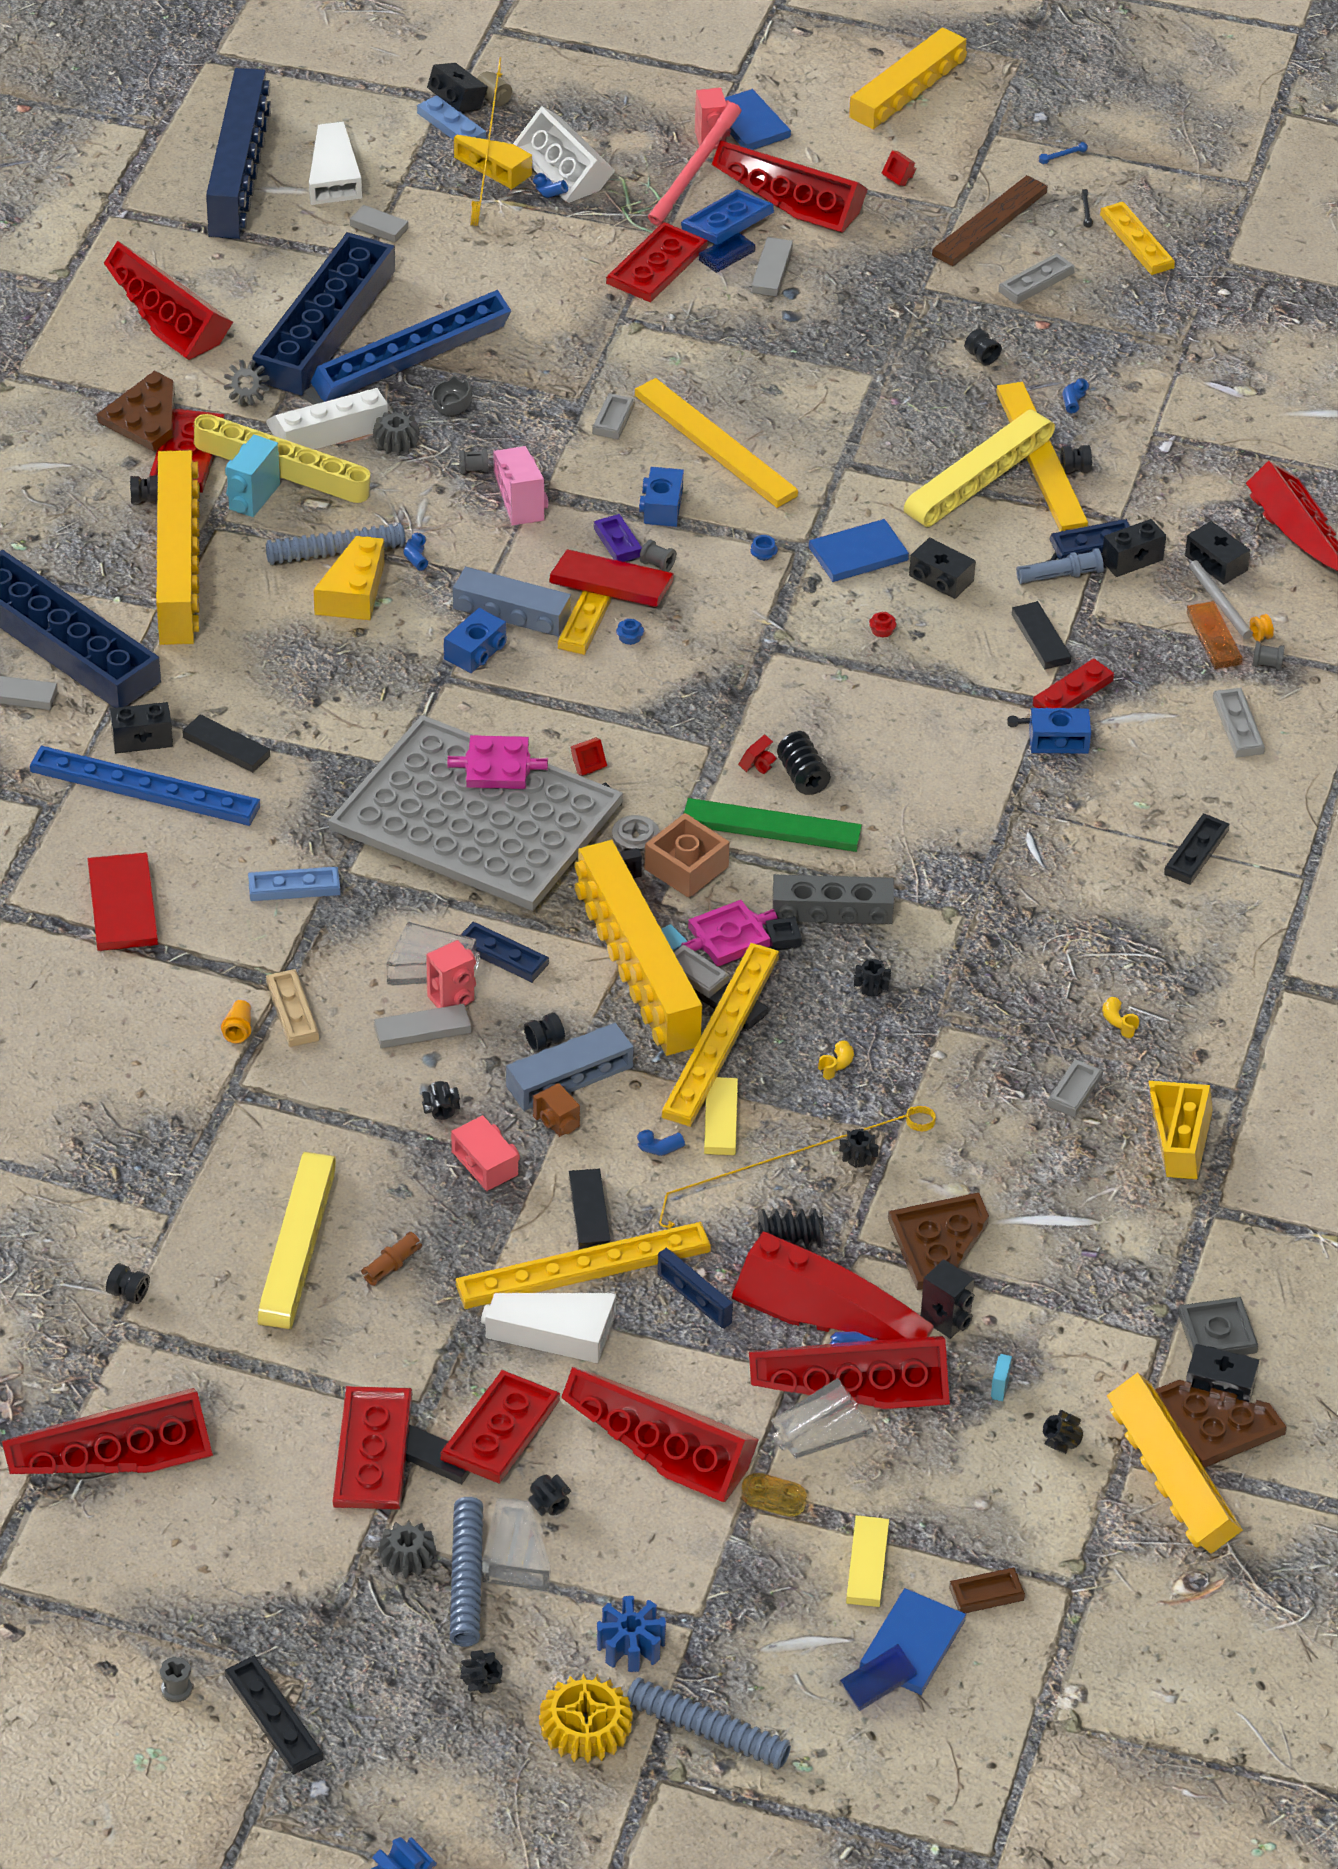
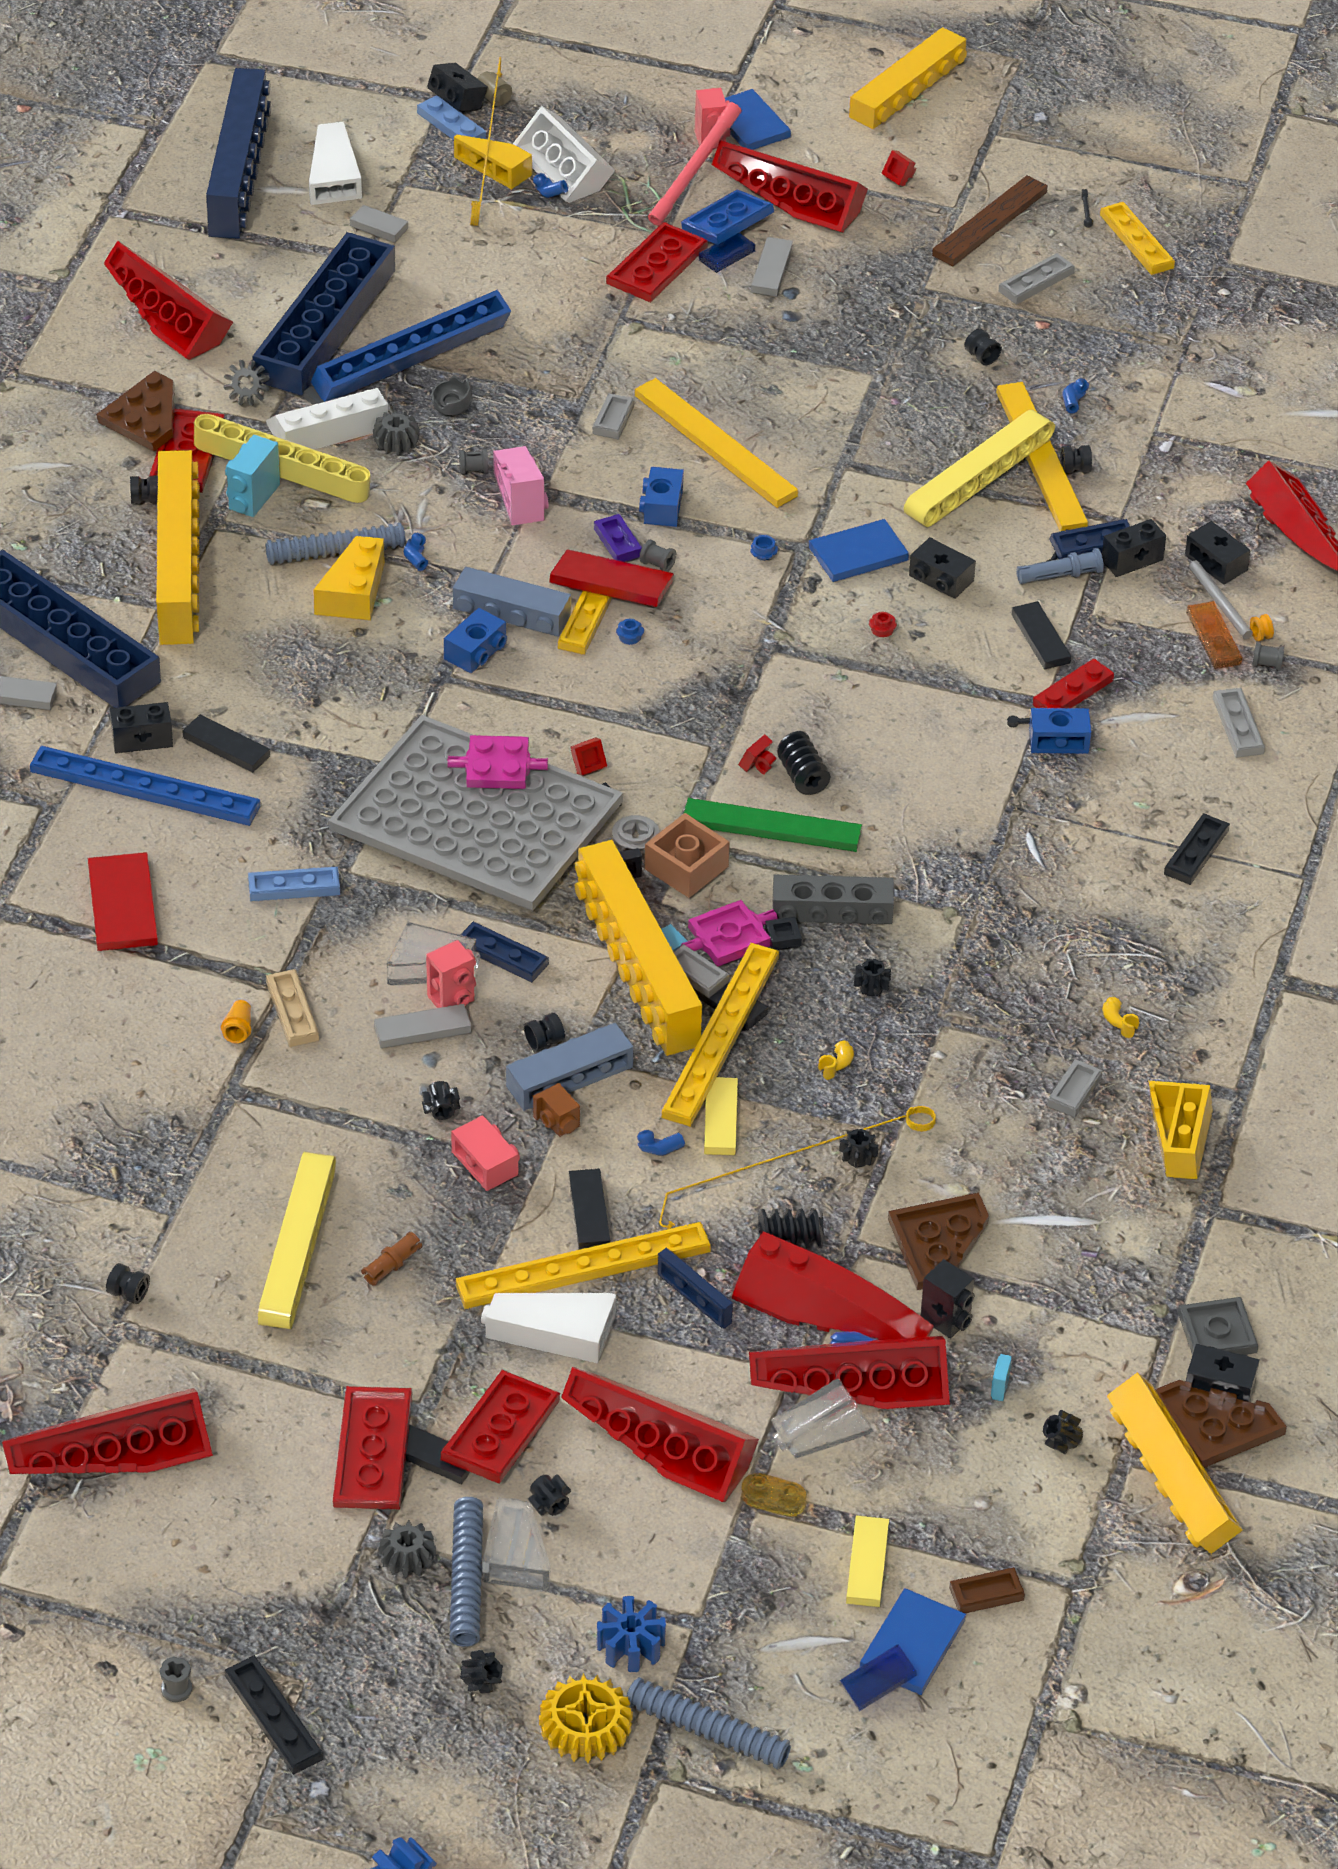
blue hinge [1039,142,1088,164] -> none

